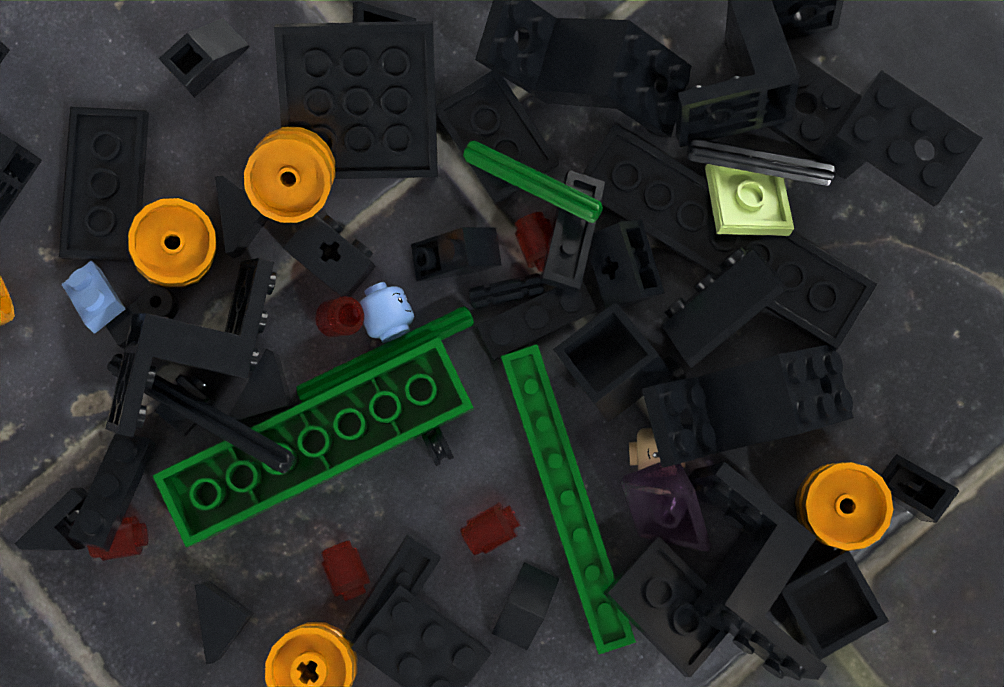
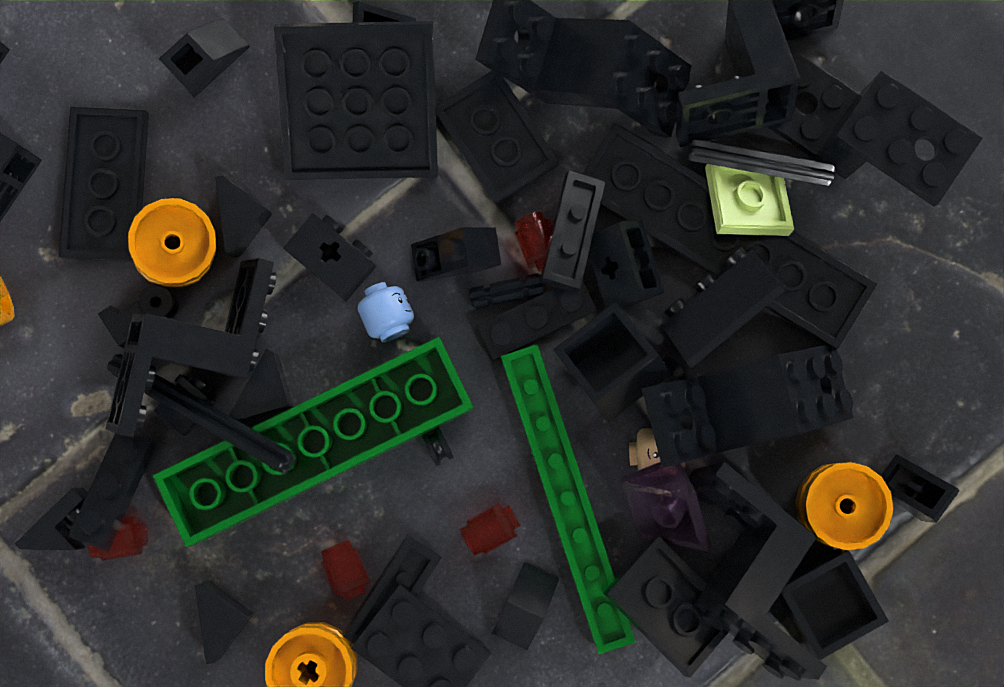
light blue plate [62,260,125,334] -> none
light orange wheel [244,127,335,223] -> none
green axle [296,306,474,403] -> none
clear red brick [315,296,364,337] -> none
green axle [463,141,603,223] -> none

